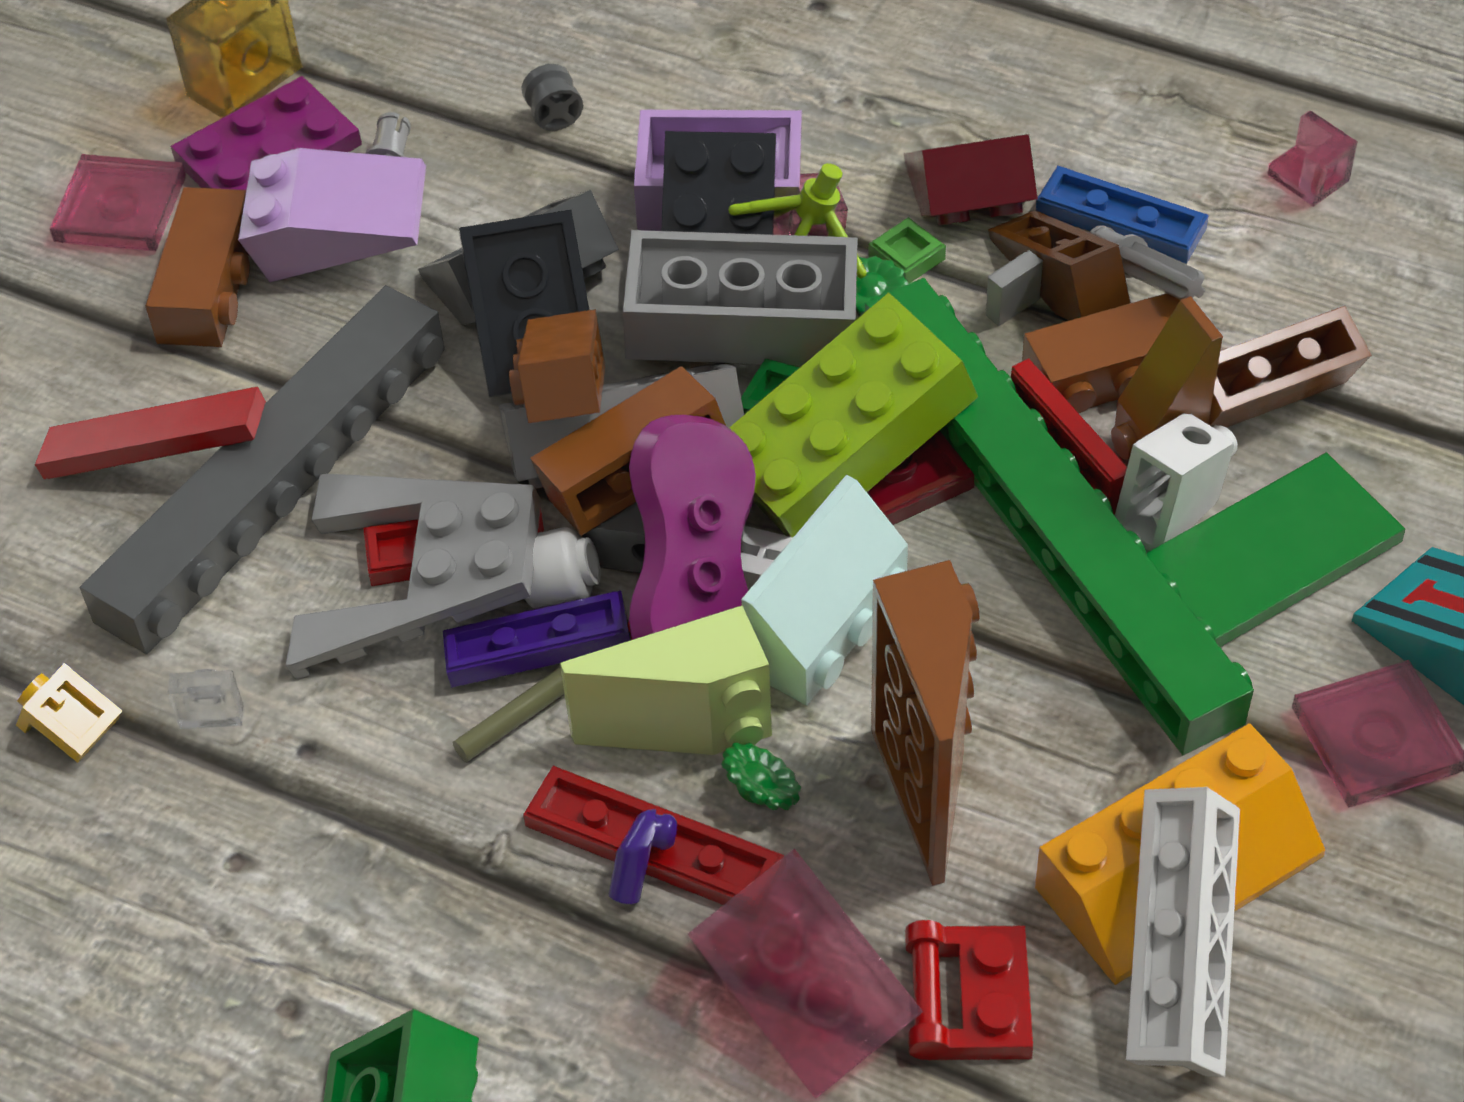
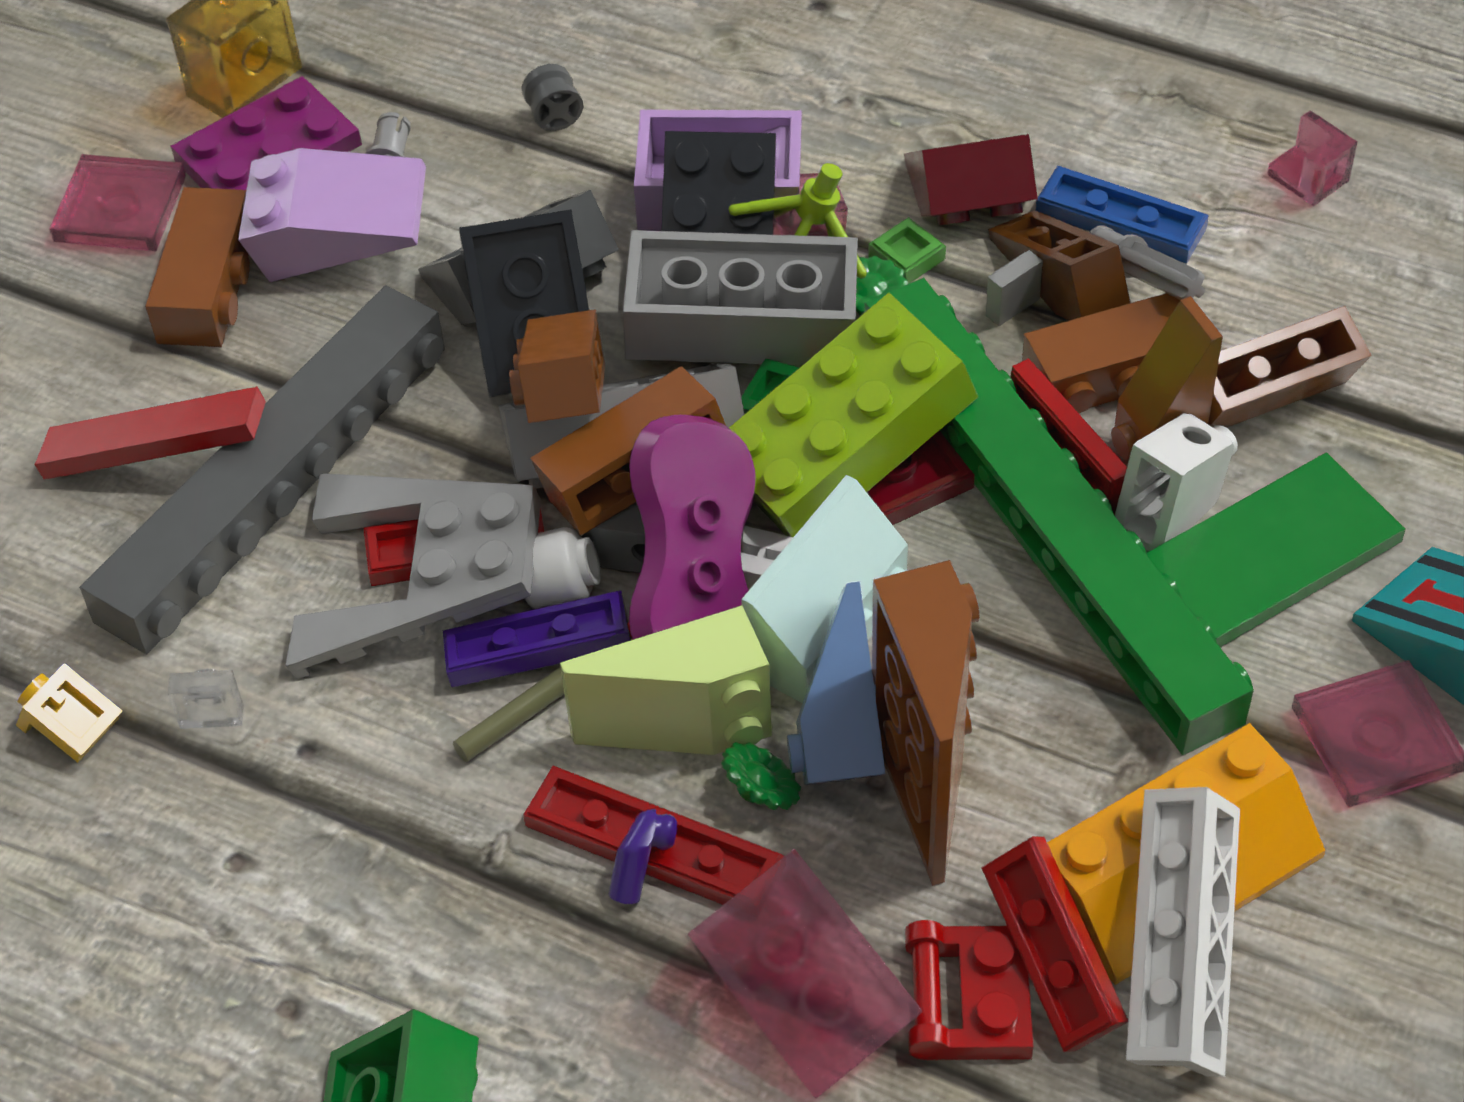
none -> medium blue slope [787,581,886,785]
none -> red tile [981,836,1129,1052]

